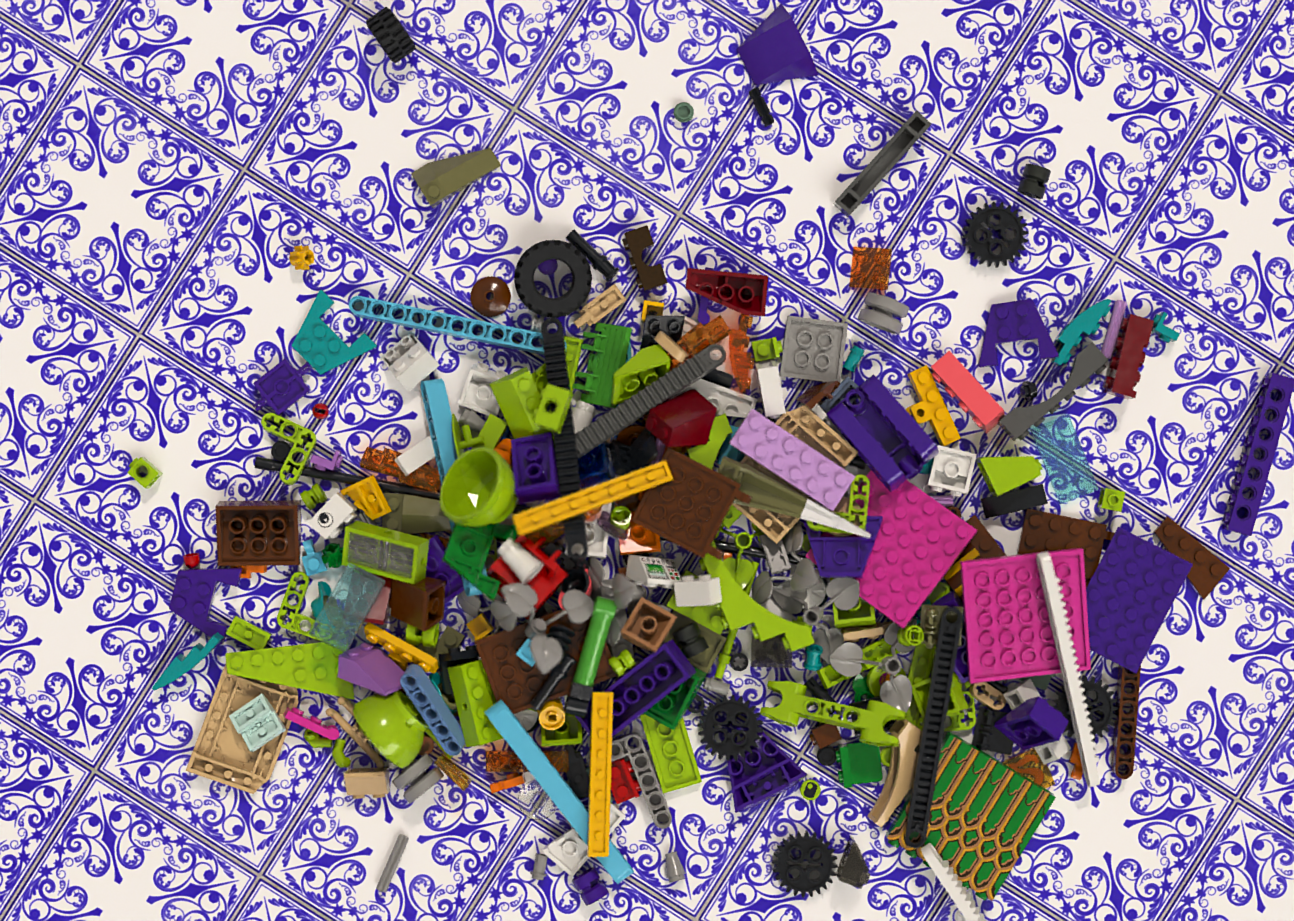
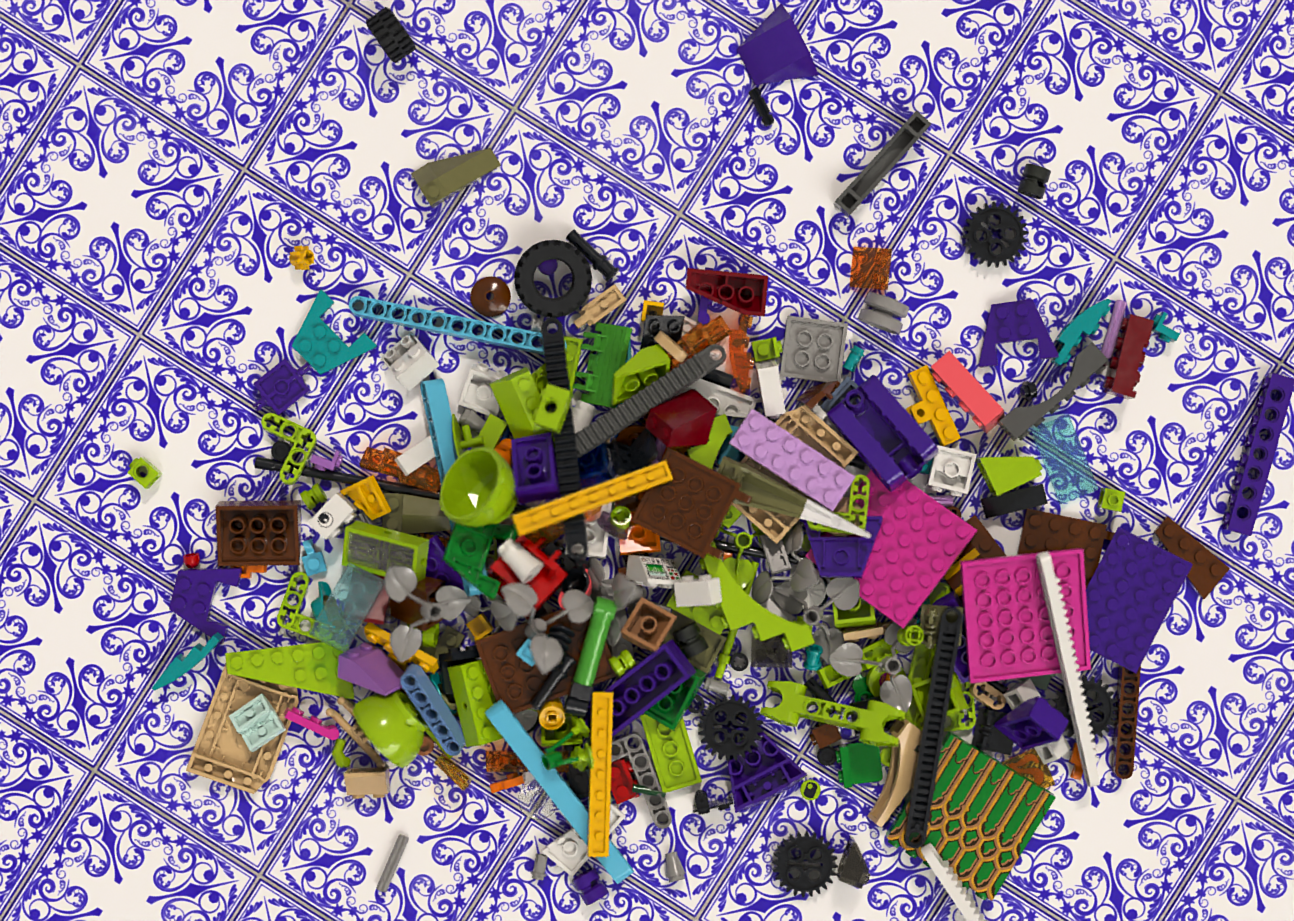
lime plate [226,616,272,650] -> none
lime arm [304,729,332,748] -> none
red hinge [312,403,329,419] -> none
green gear [321,543,343,568] -> none
light grey wheel [392,753,444,804] -> none
dark brown arch [622,225,667,292] -> none
sand green plate [674,102,694,123] -> none
none -> light grey plant [384,566,472,662]
none -> plant [541,716,594,772]
none -> dark green piece [631,782,666,798]
none -> black hinge [692,790,734,815]

